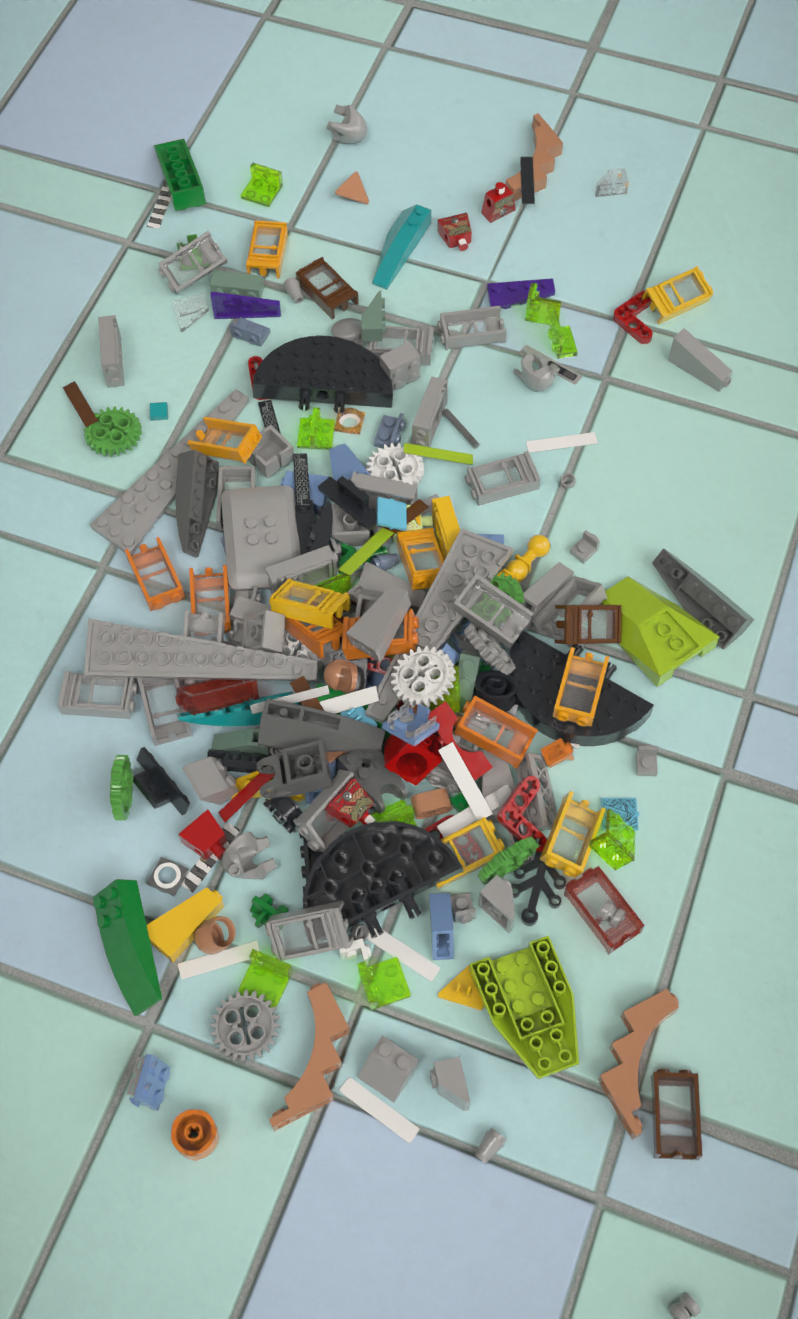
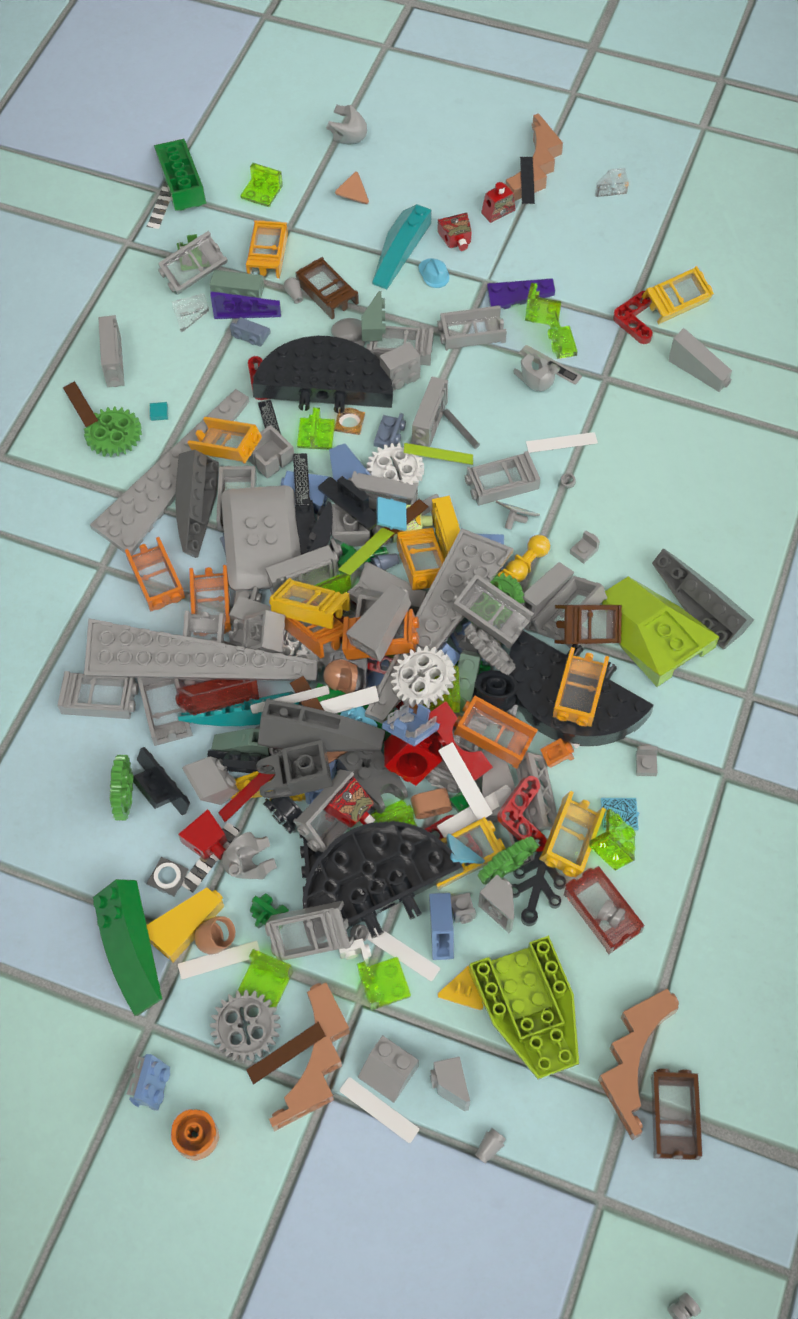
none -> reddish brown sticker [246,1022,326,1085]
none -> medium azure piece [418,258,450,288]
none -> medium azure piece [446,834,485,865]
none -> light grey shield [496,501,540,529]

